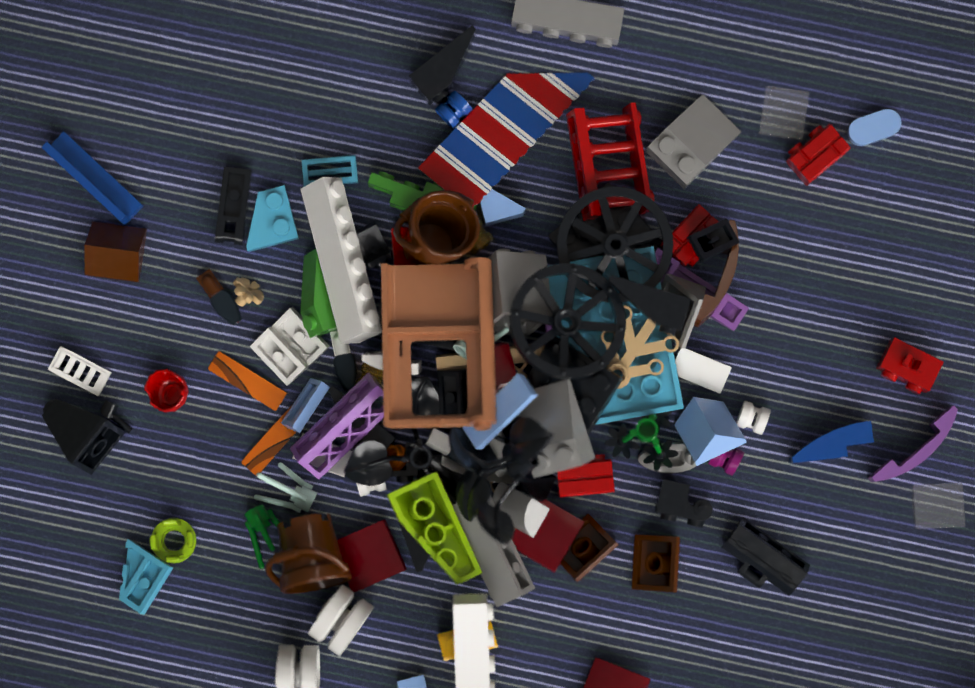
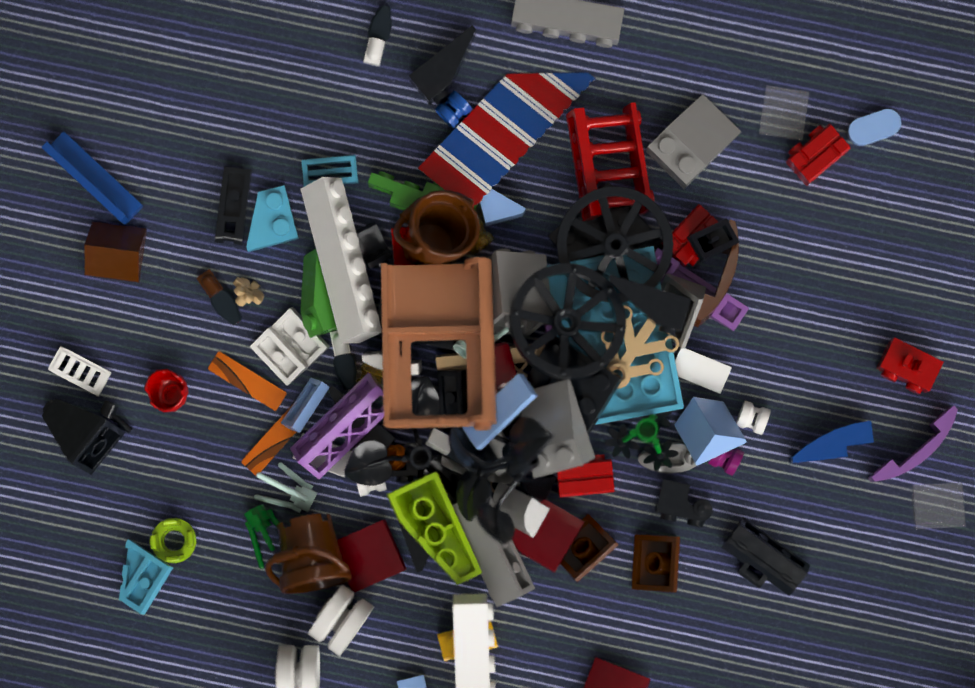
none -> piece [364,5,392,67]

